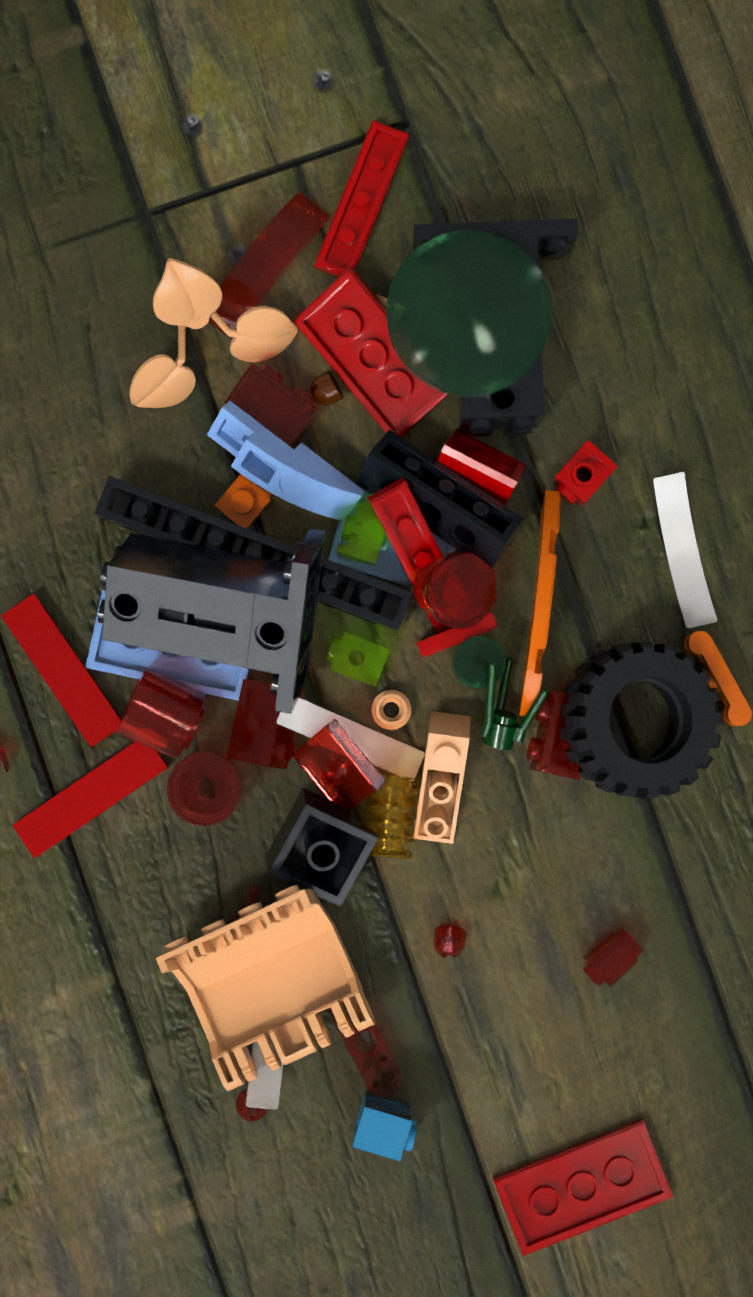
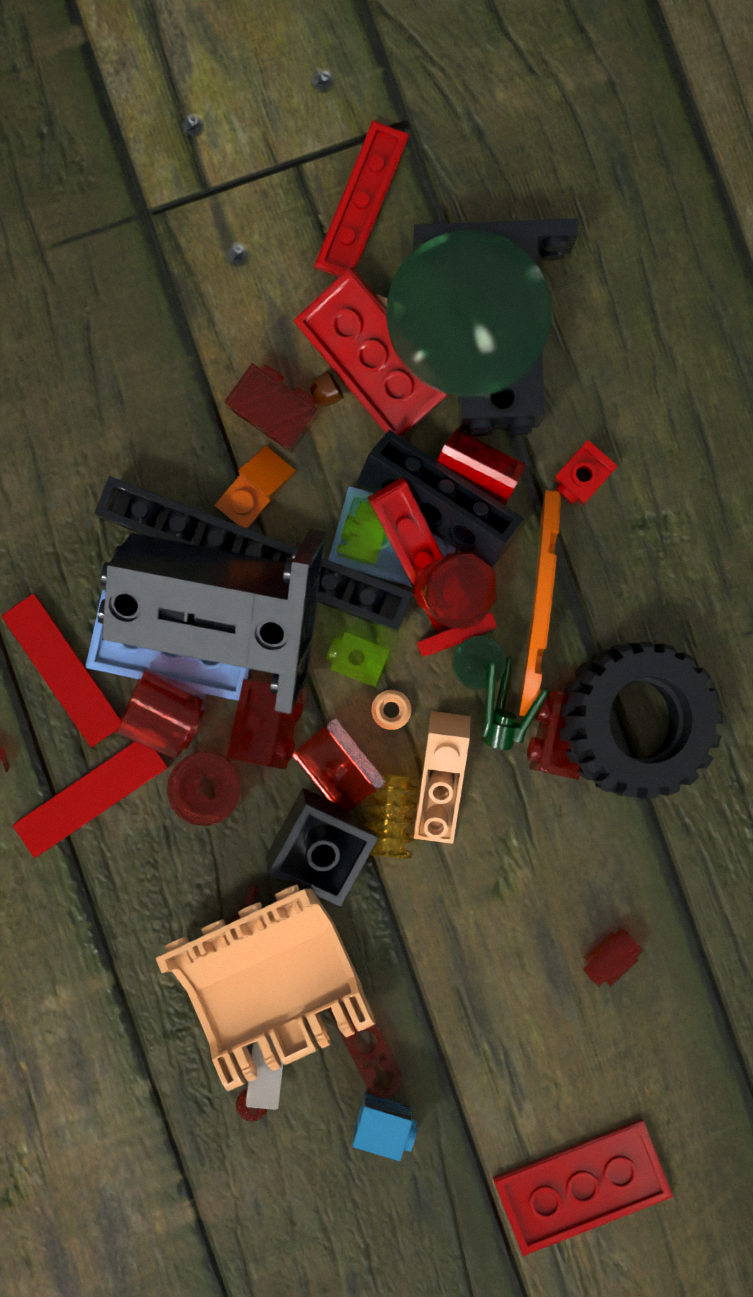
light nougat plant [129,258,298,408] -> none
light blue slope [207,401,365,521] -> none
clear red slope [208,192,330,340] -> none
sticker [277,698,425,781] -> none
clear red hinge [433,924,467,958] -> none
white sticker [653,472,717,628] -> none
orange plate [683,631,752,726] -> none

